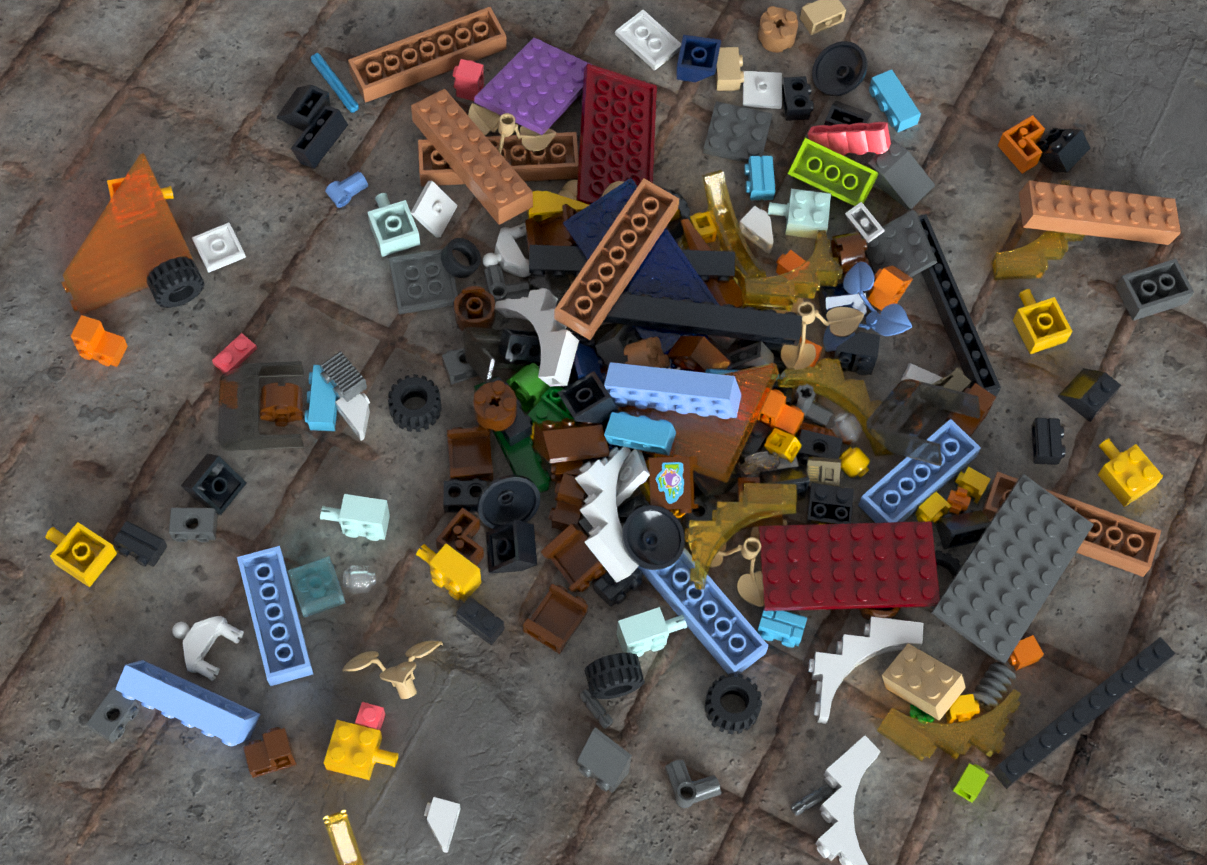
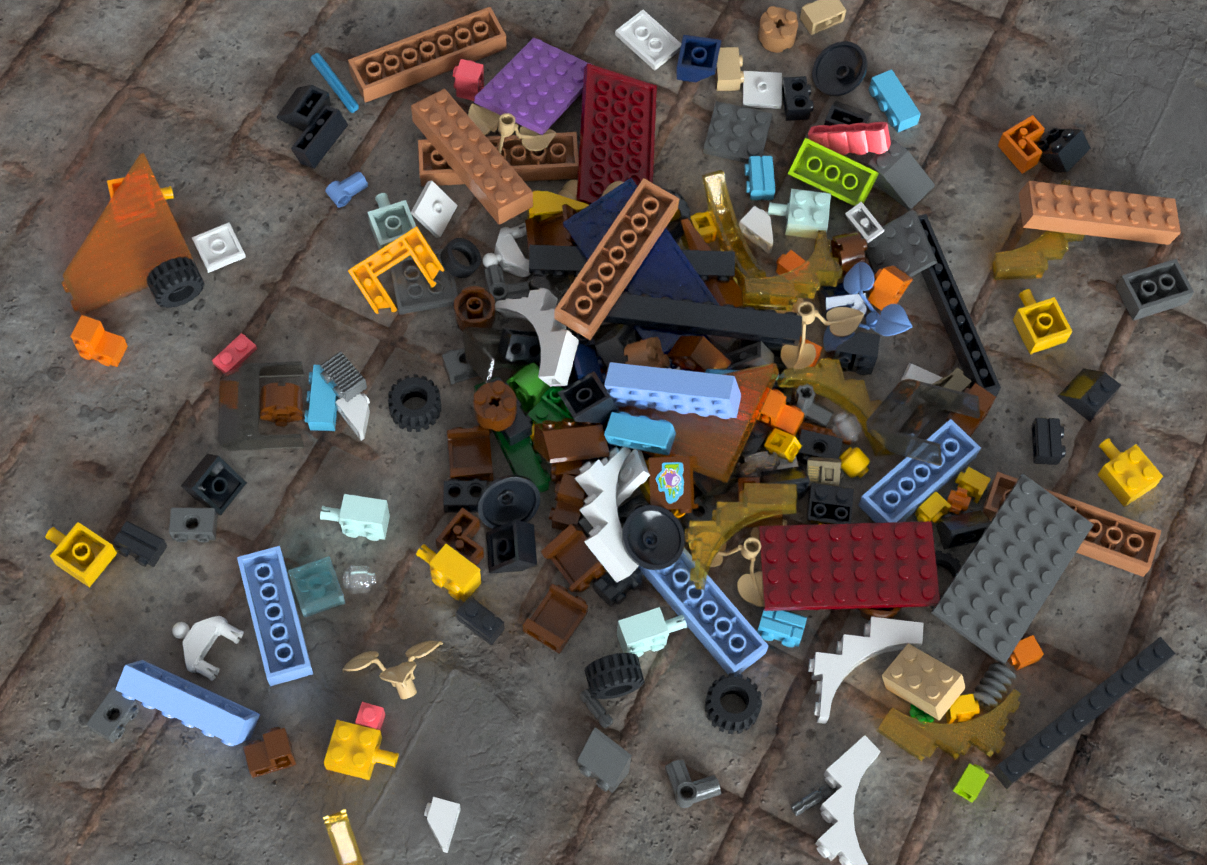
none -> light orange wedge [348,226,445,314]

